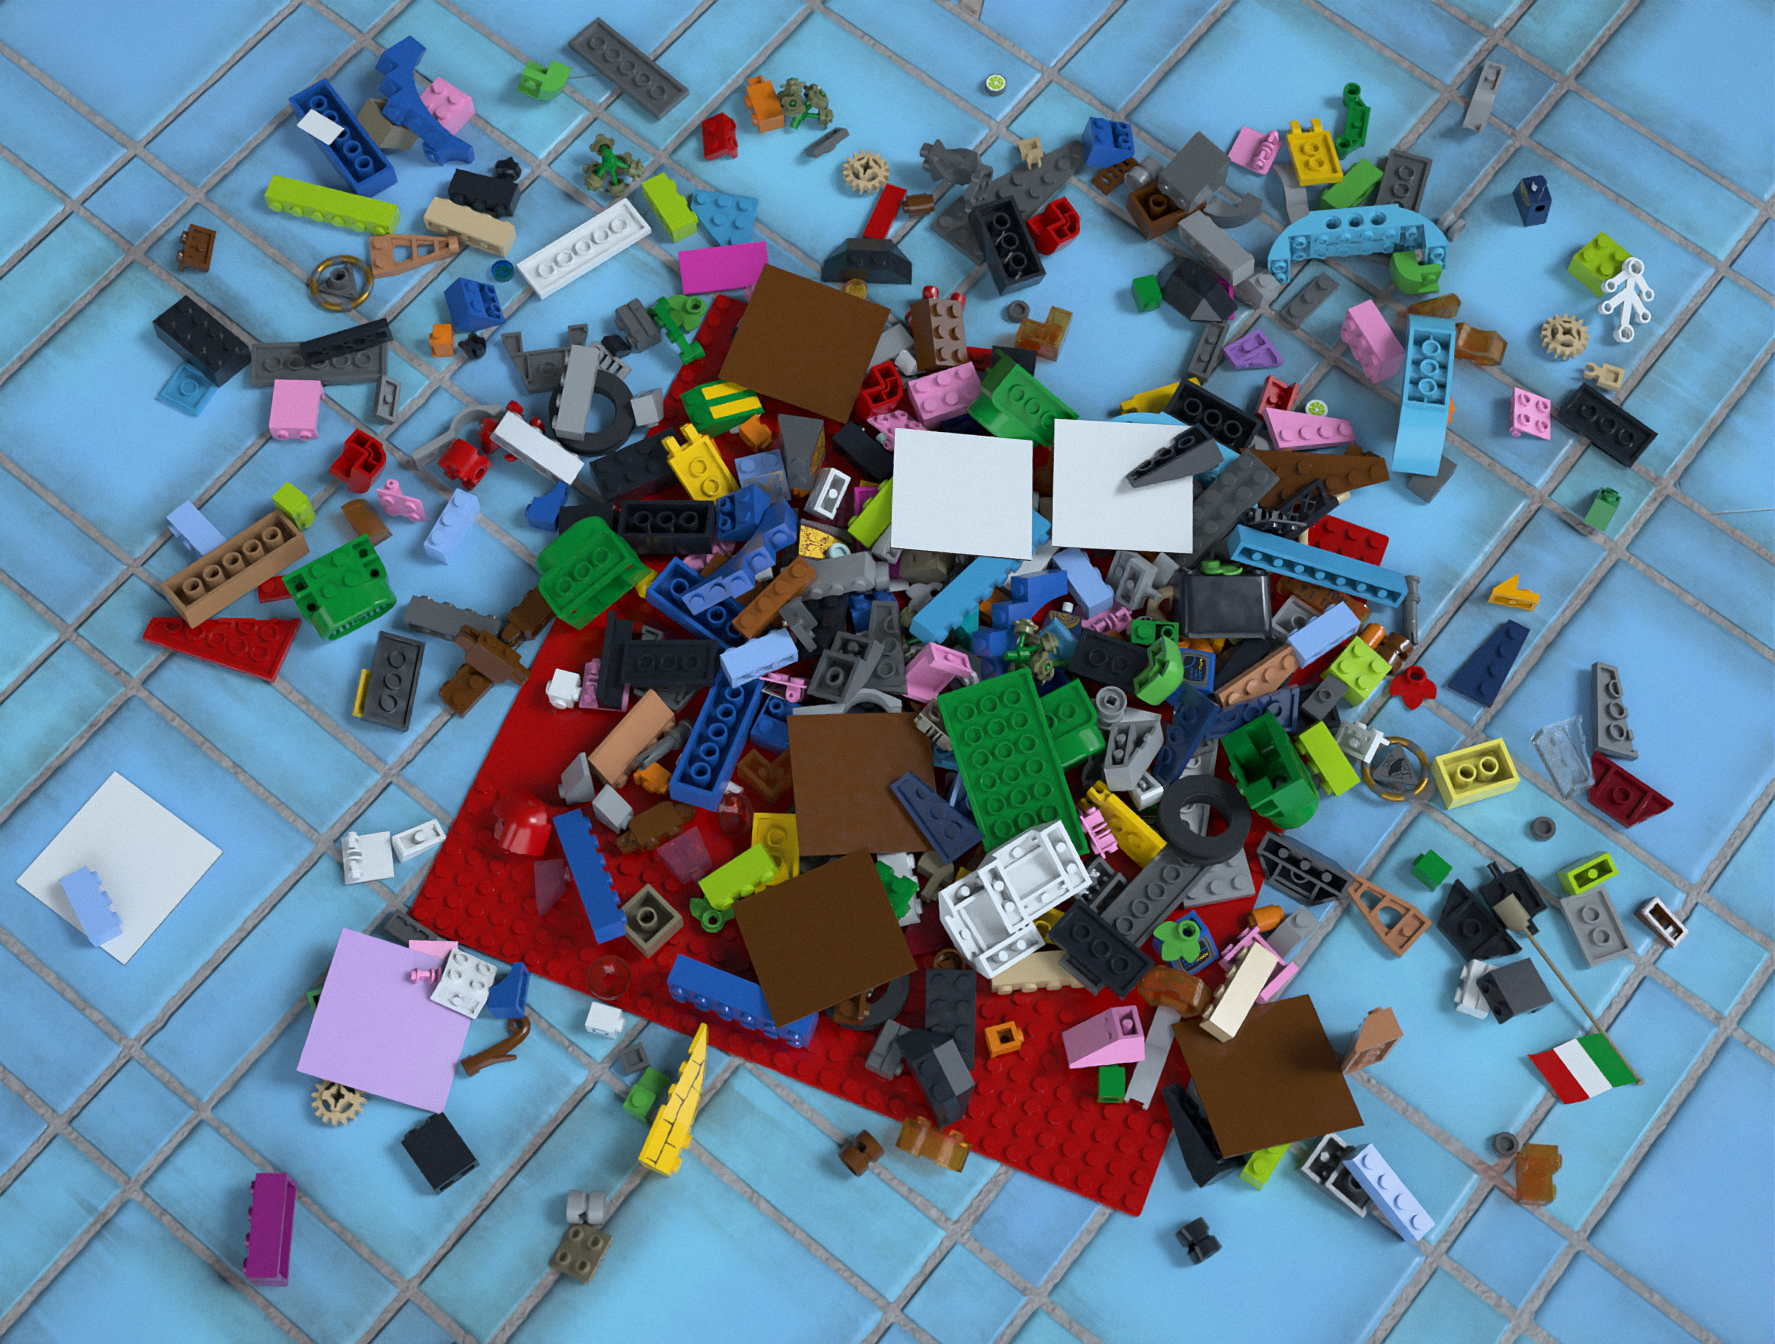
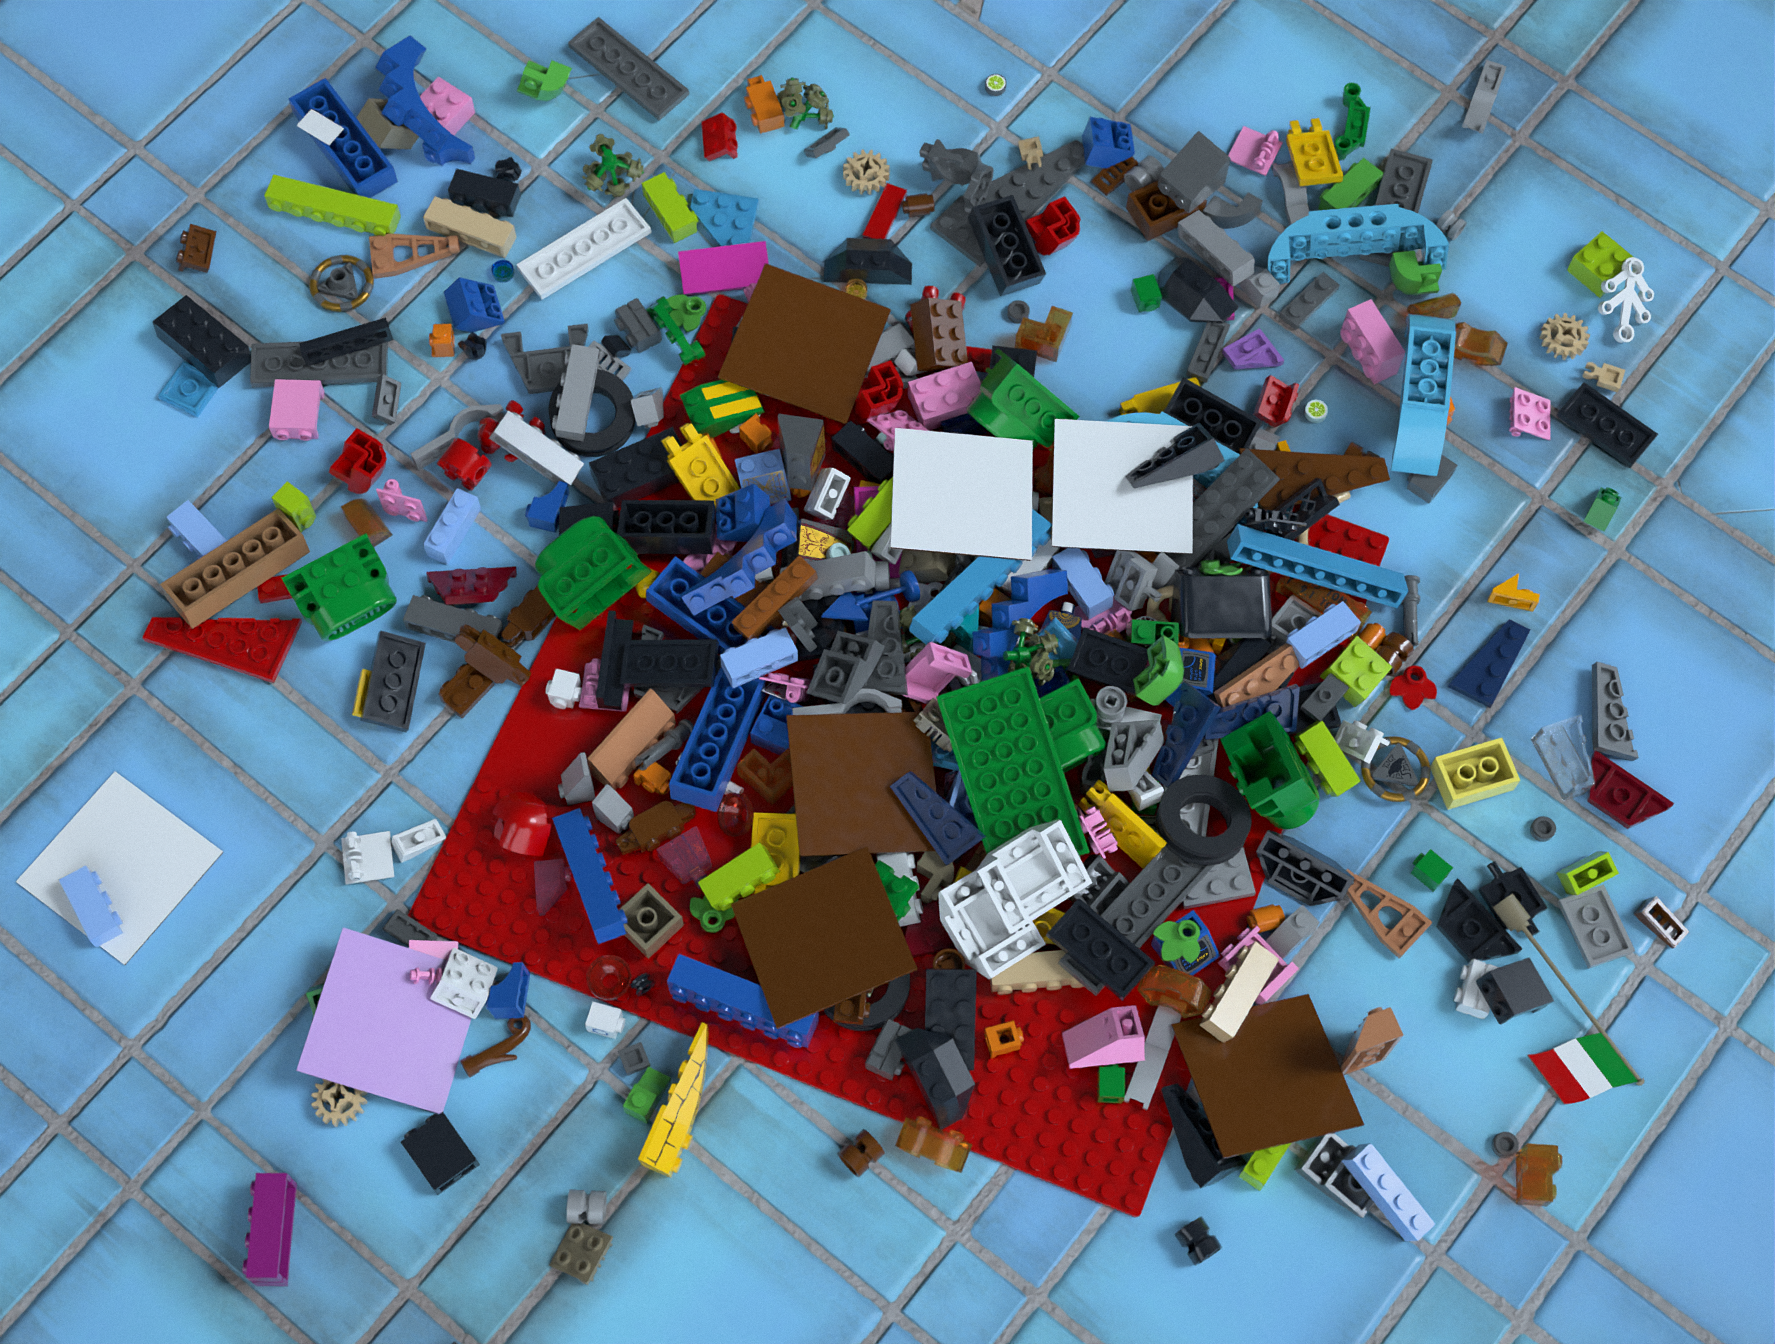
bright pink wing [1262,408,1357,451] -> none
dark blue torso [1512,175,1552,227] -> none
none -> dark red wing [426,566,517,605]
none -> black bush [630,972,655,996]
none -> blue piece [822,570,920,621]

